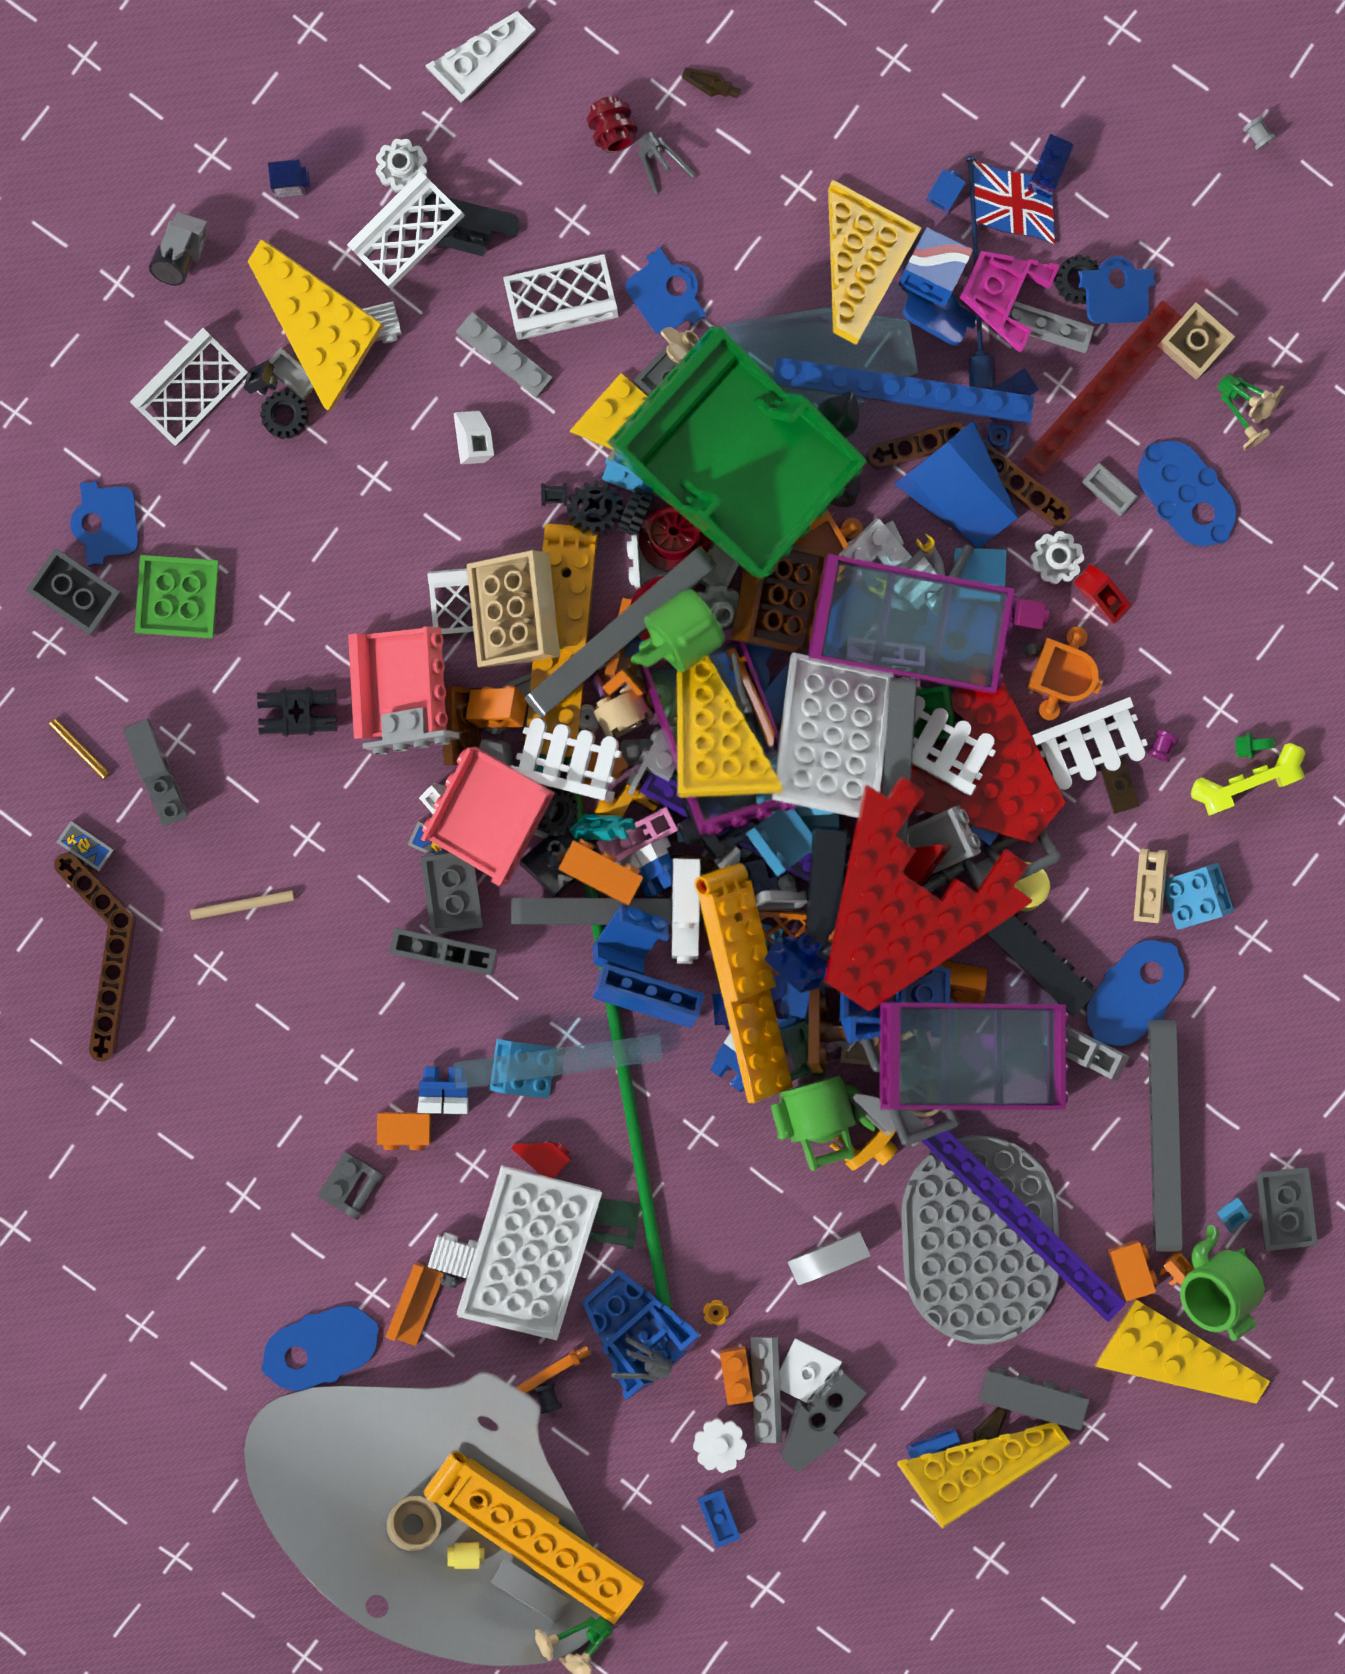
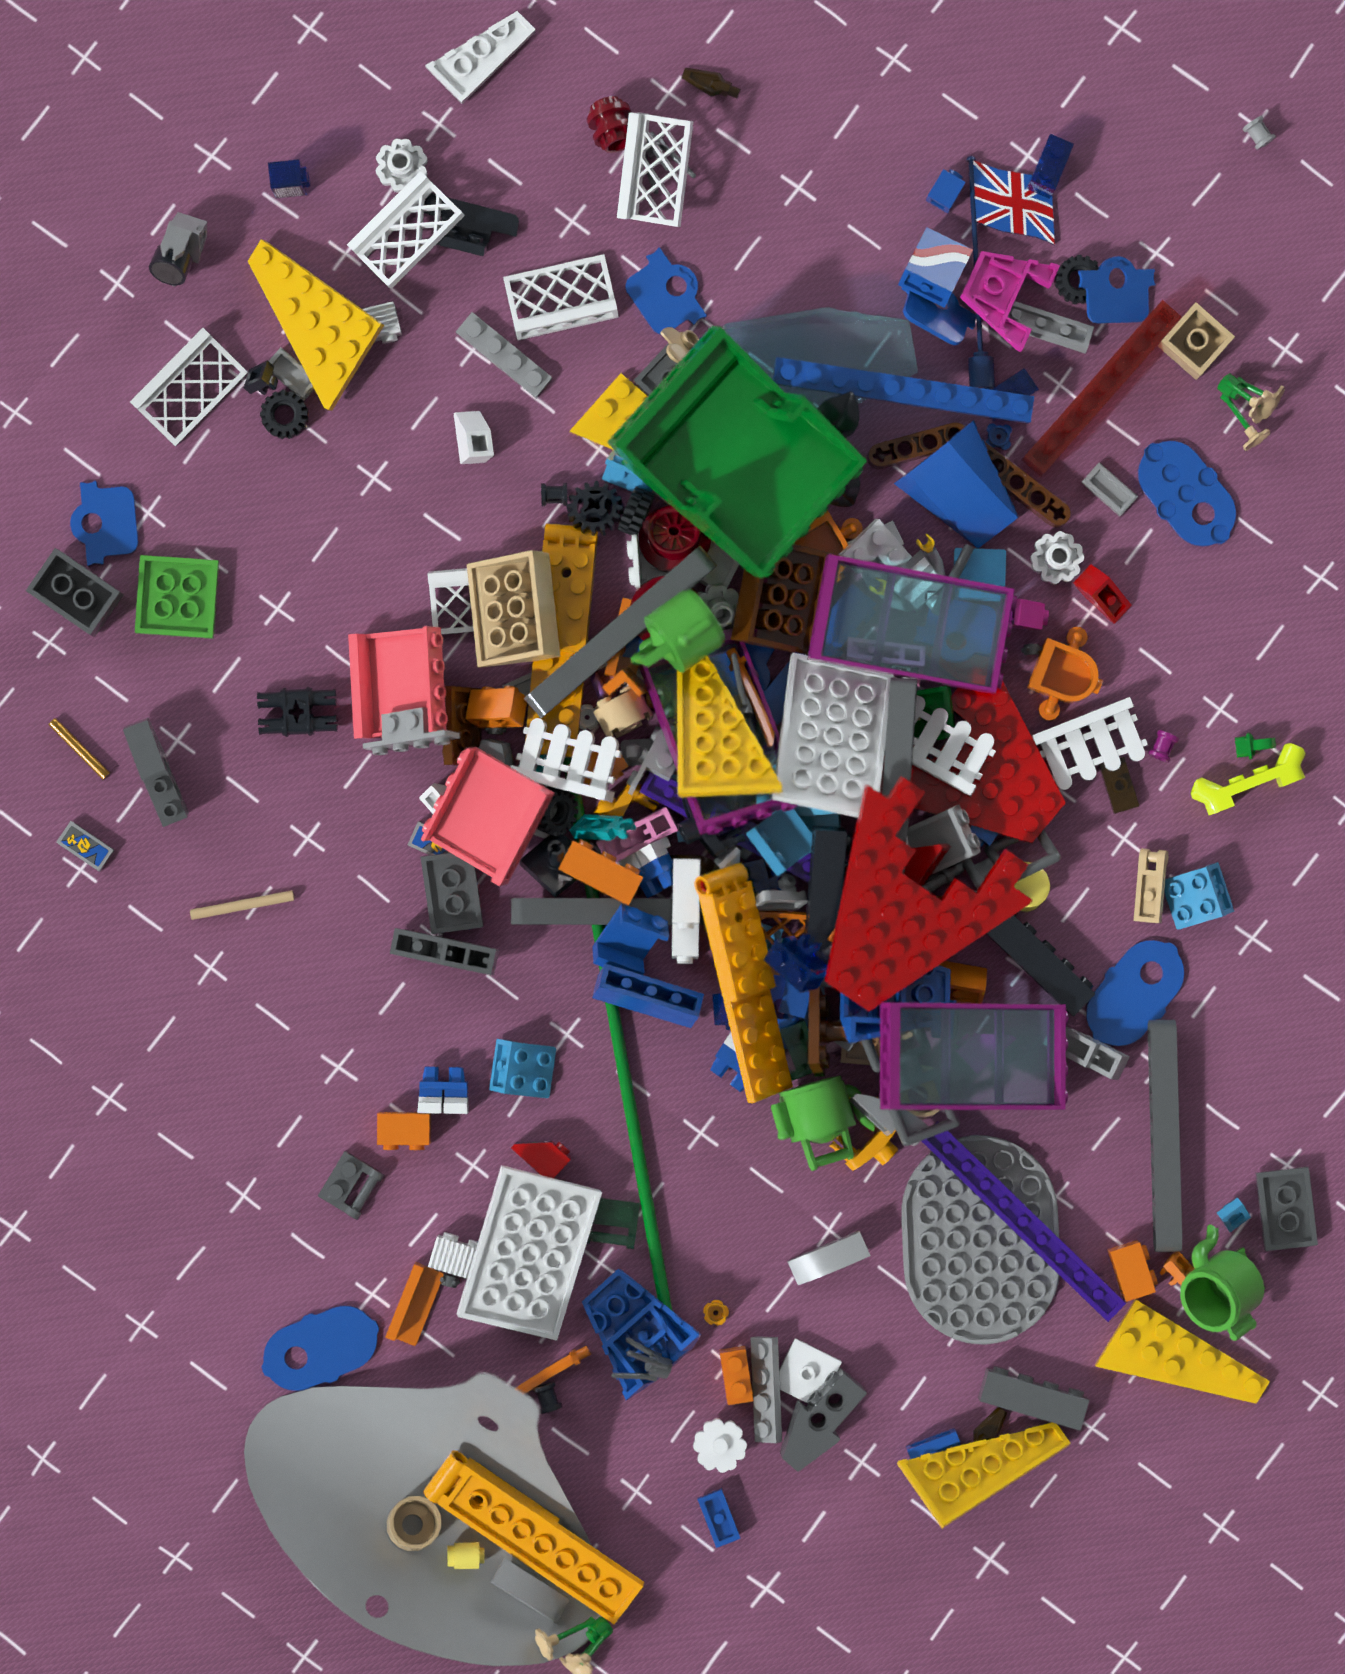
reddish brown beam [54,853,136,1062] -> none
clear light blue tile [453,1034,663,1089] -> none
yellow wing [828,180,921,345] -> none
none -> white fence [617,112,693,227]

